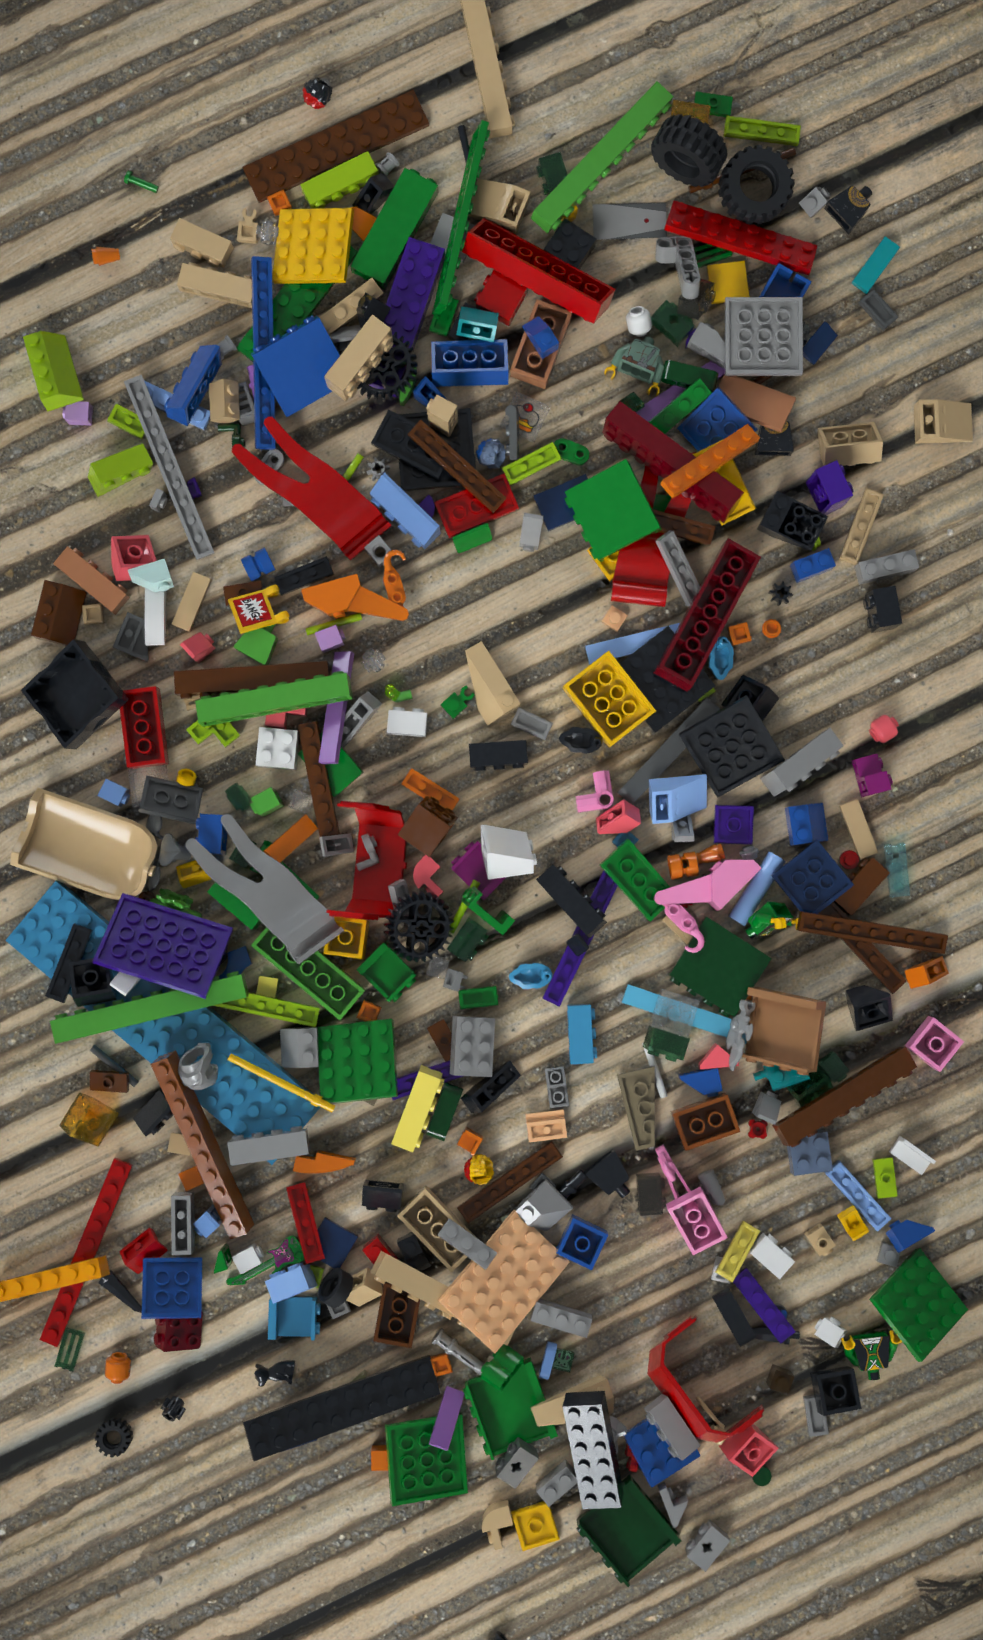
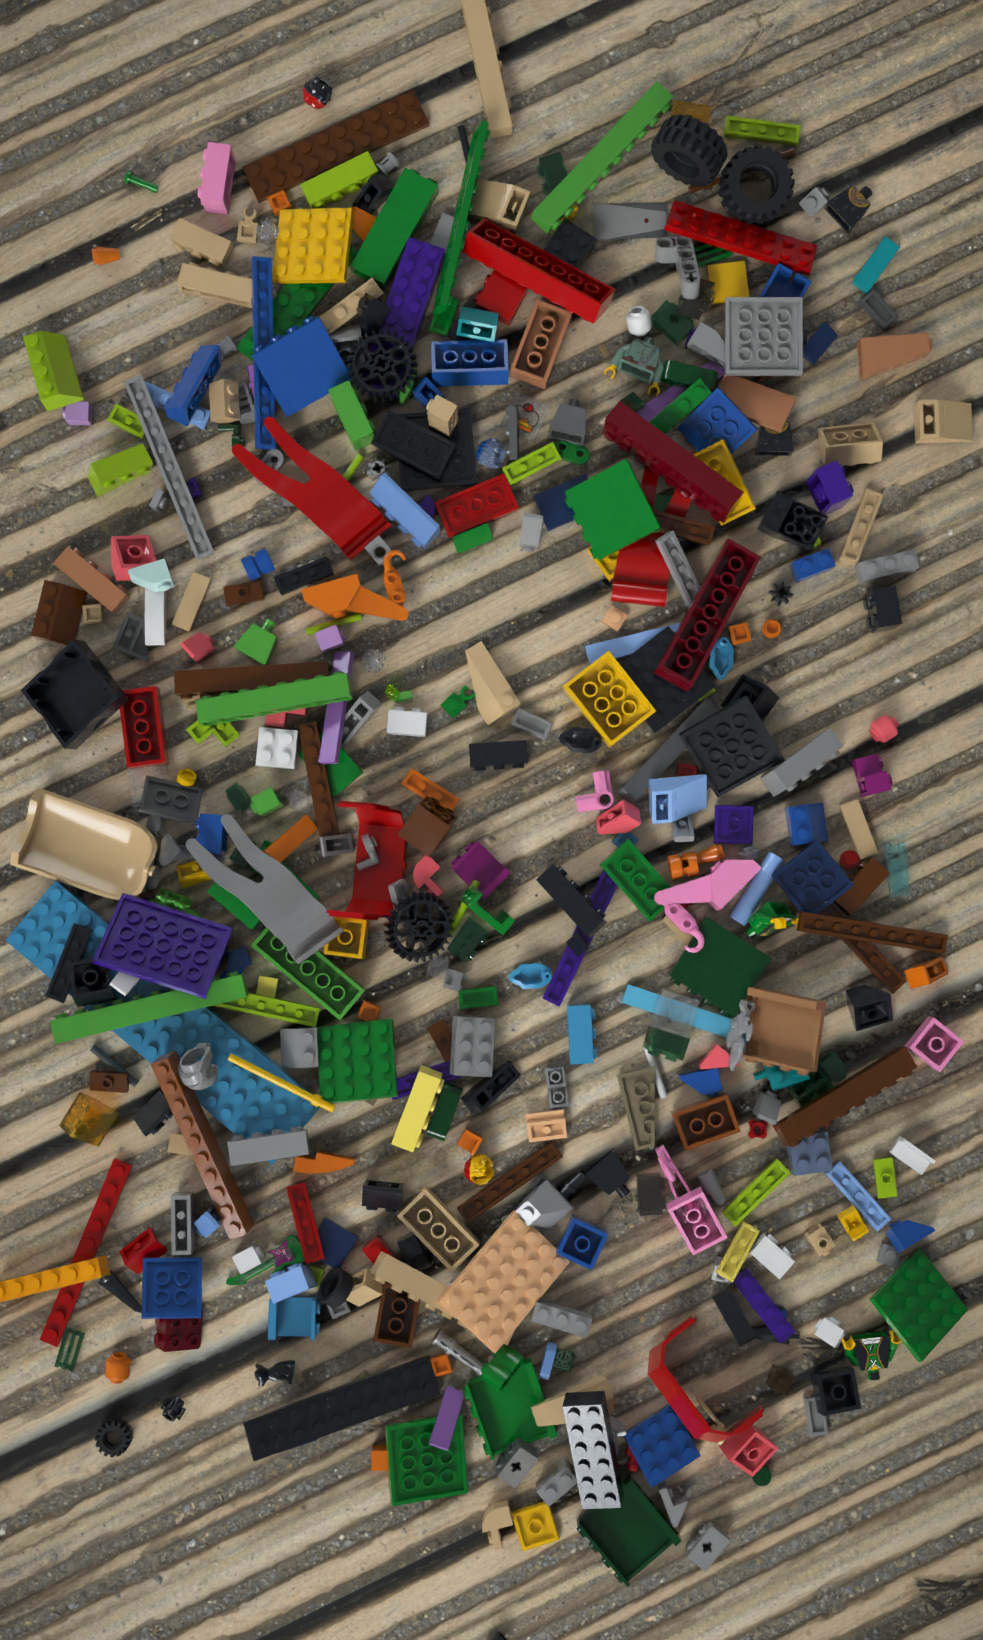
medium blue brick [97,779,130,807] -> none
orange tile [178,1166,204,1192] -> none
green slope [214,1244,233,1274] -> none
flag [228,584,289,634] -> none
tan brick [324,314,393,401] -> none
green panel [356,942,417,1002] -> none
reddish brown plate [408,420,506,513] -> none
light grey plate [438,1218,497,1270] -> none
white slope [481,825,537,880] -> none
blue slope [522,316,559,359] -> none
light grey brick [644,1394,700,1461] -> none
orange plate [660,424,760,499] -> none
green plate [693,91,733,117] -> none
none -> bright pink brick [198,142,236,215]
none -> bright green brick [328,380,376,451]
none -> dark grey torso [548,398,586,446]
none -> red plate [676,763,697,777]
none -> lime plate [721,1158,791,1227]
none -> nougat slope [857,333,932,381]

